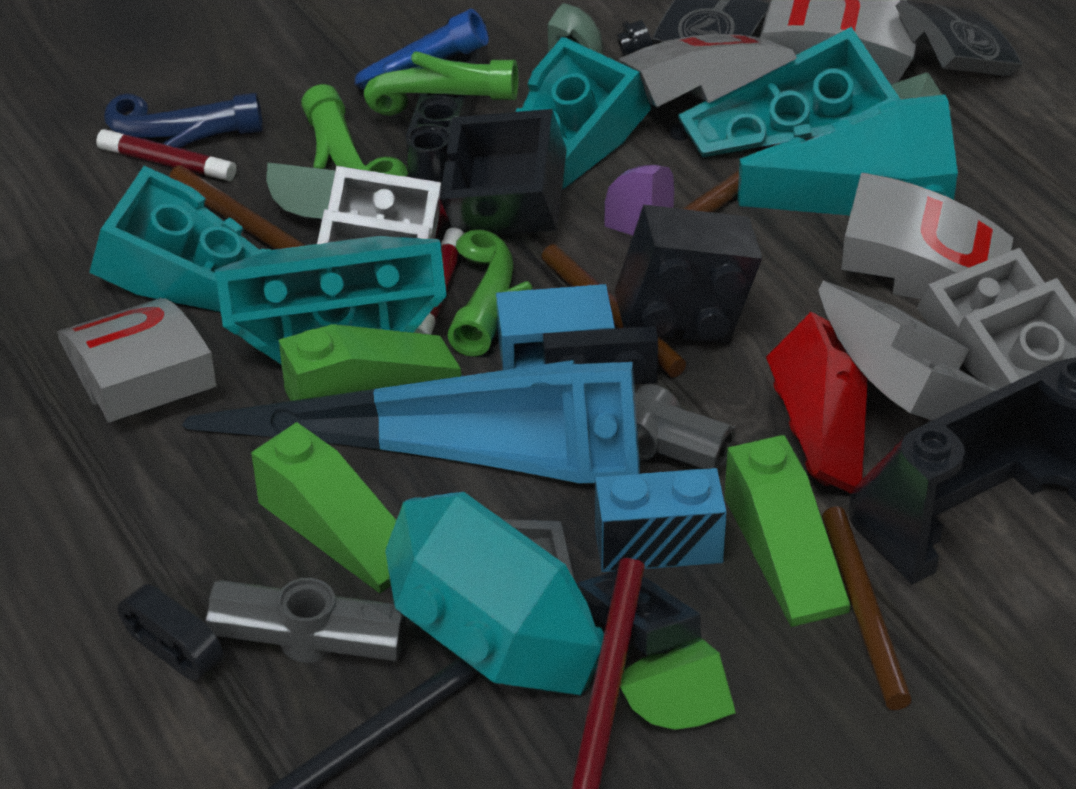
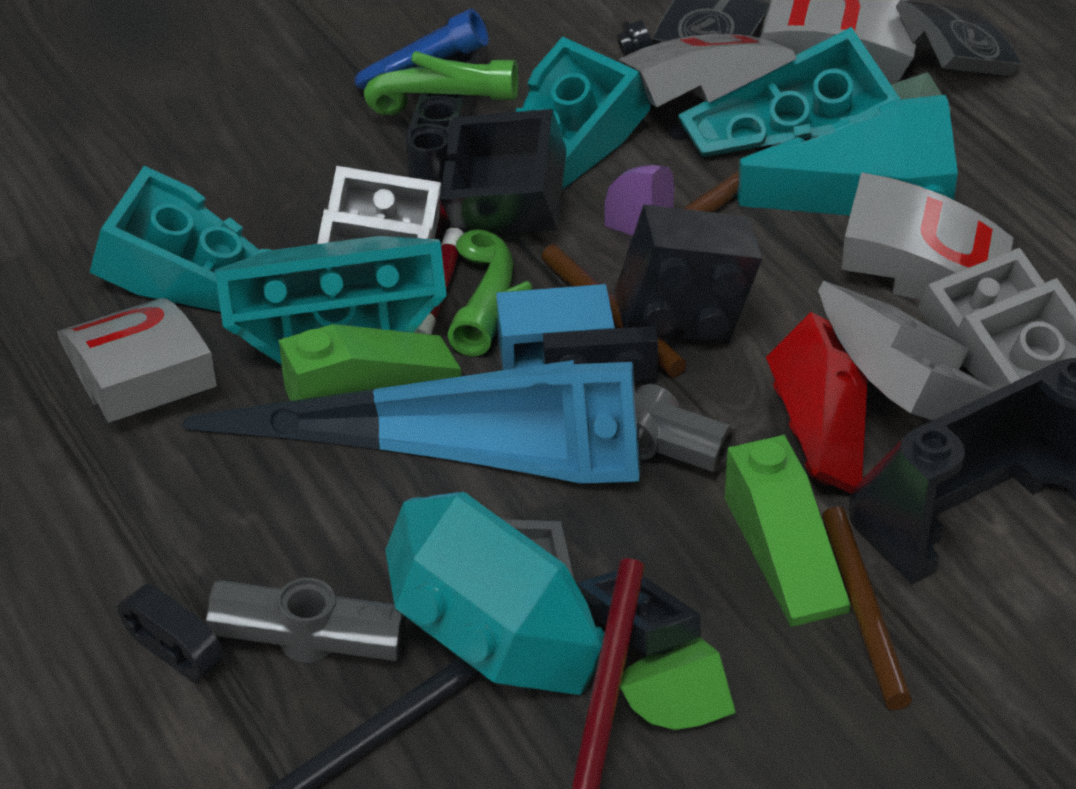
dark red bar [97,129,236,182] -> none
dark blue plant [104,93,263,148] -> none
reddish brown bar [169,165,306,250] -> none
bright green slope [251,422,396,594] -> none
sand green brick [266,163,335,221] -> none
bright green plant [301,84,408,177] -> none
sand green brick [548,3,604,54] -> none
dark azure brick [595,468,726,572] -> none

